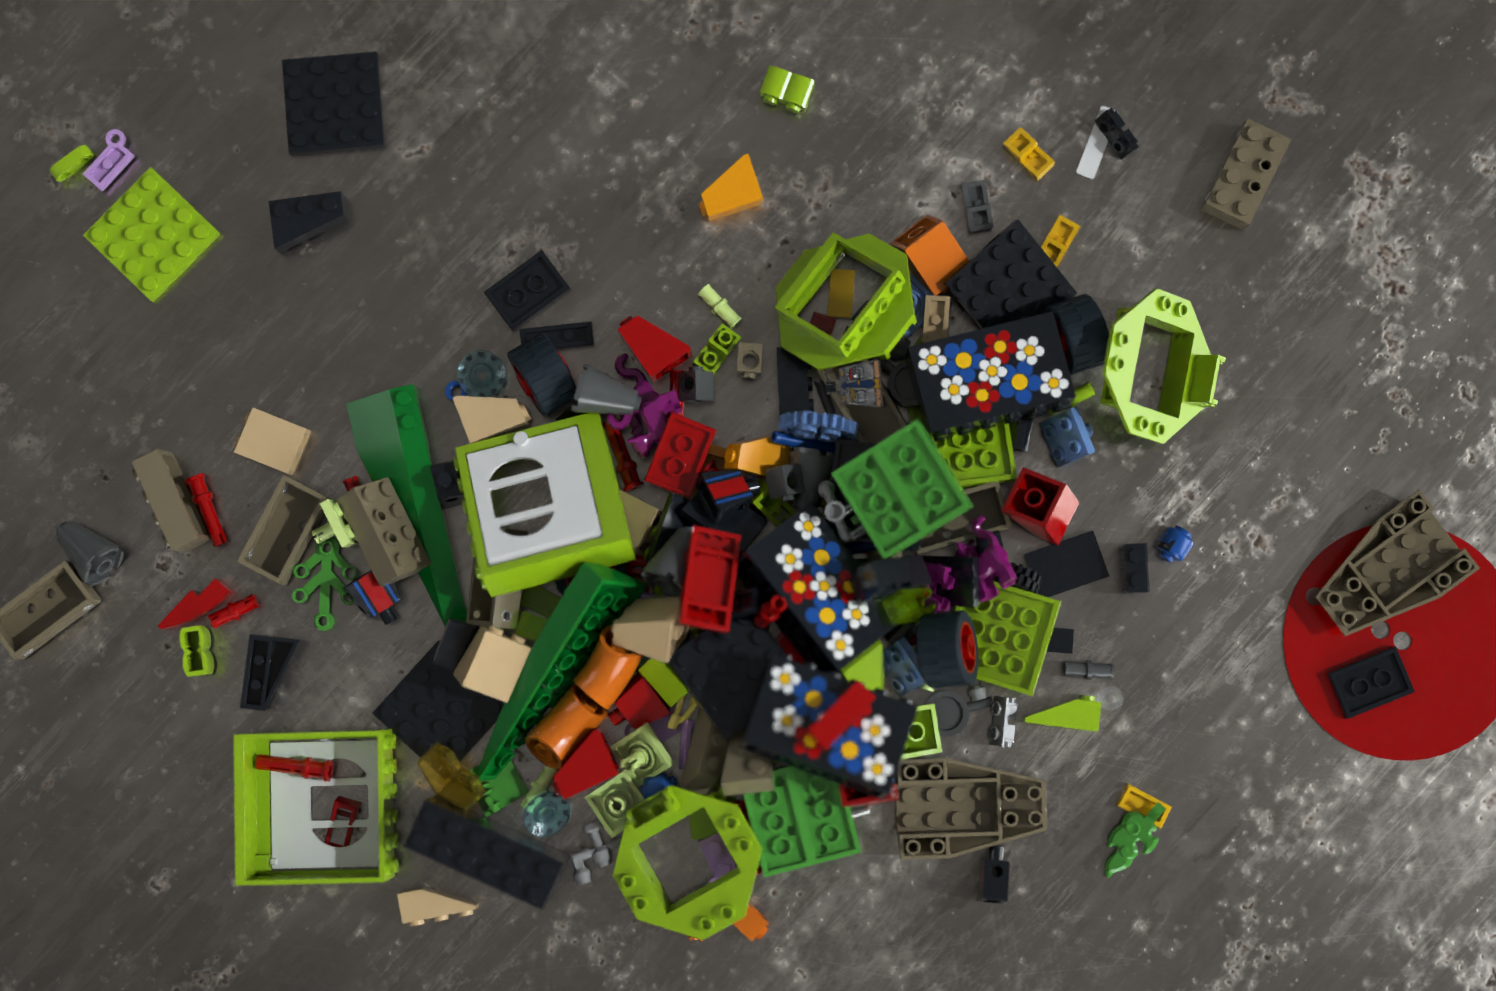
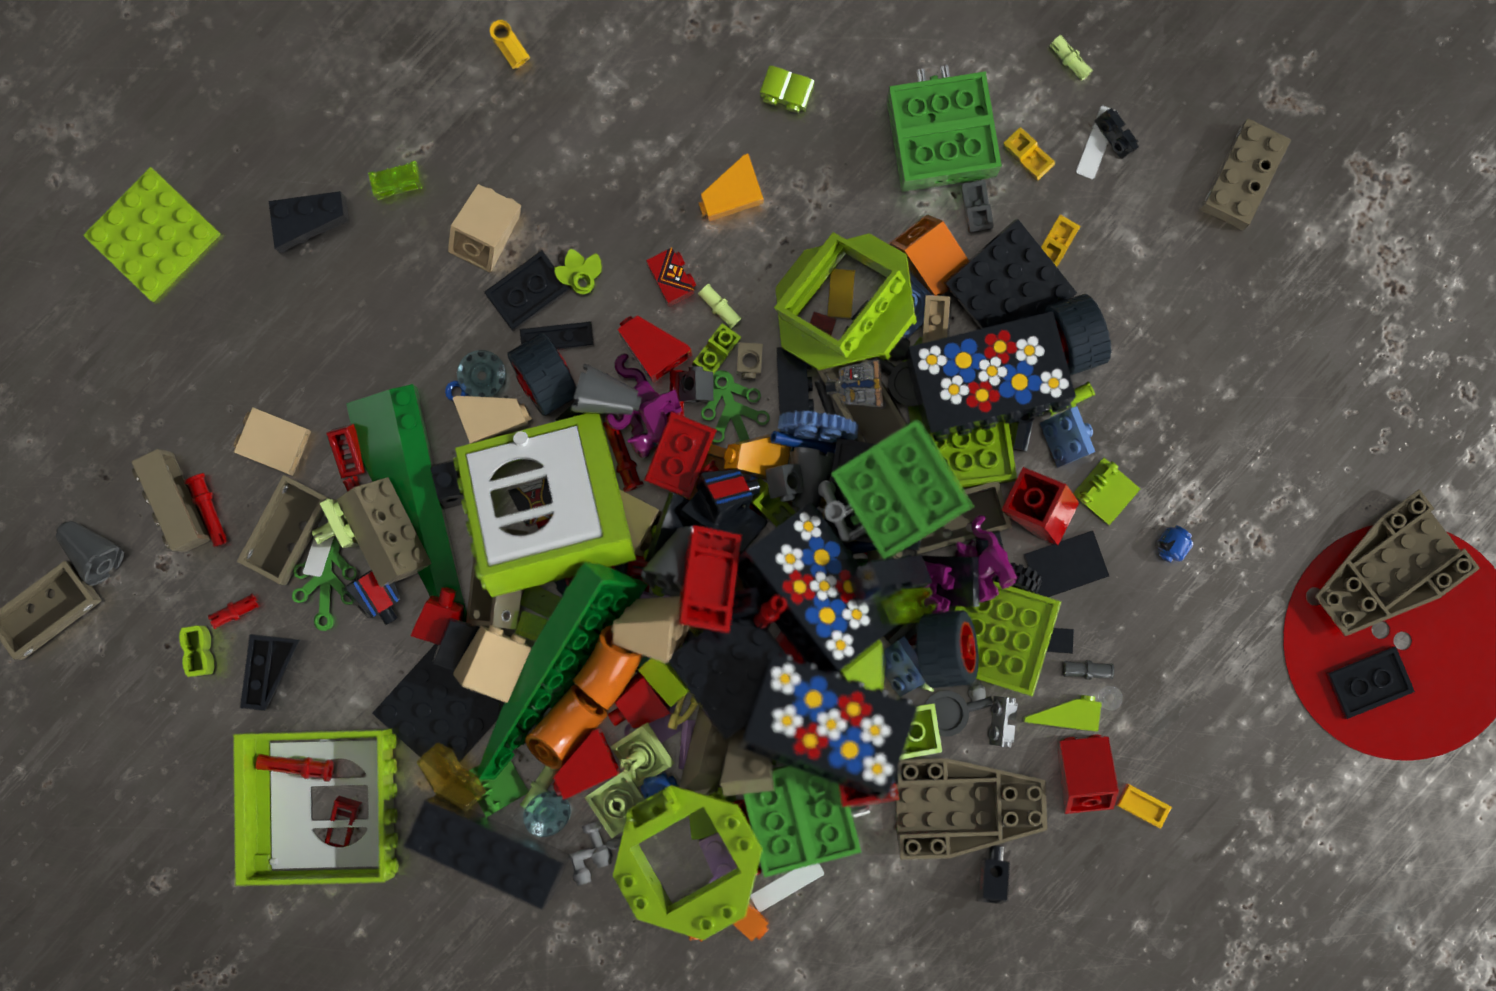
lime beam [49,145,94,182] -> none
lavender hinge [83,129,135,191] -> none
red slope [158,578,235,630] -> none
black plate [282,51,386,155] -> none
tan slope [397,887,479,926] -> none
red slope [806,680,876,752] -> none
lime hinge [1100,288,1226,444] -> none
bright green piece [1105,802,1166,878] -> none
black brick [1118,543,1150,594] -> none
none -> white sticker [303,514,334,577]
none -> red slope [326,424,364,479]
none -> clear neon green hinge [368,161,423,199]
none -> red torso [411,587,464,645]
none -> tan slope [448,184,521,273]
none -> yellow piece [490,20,530,69]
none -> torso [508,478,554,531]
none -> lime plate [554,249,602,295]
none -> brick [646,247,696,307]
none -> bright green plant [701,370,770,444]
none -> white sticker [751,864,824,912]
none -> bright green piece [886,65,1002,192]
none -> yellowish green pin [1049,35,1093,81]
none -> red slope [1058,735,1119,814]
none -> lime hinge [1073,457,1140,525]

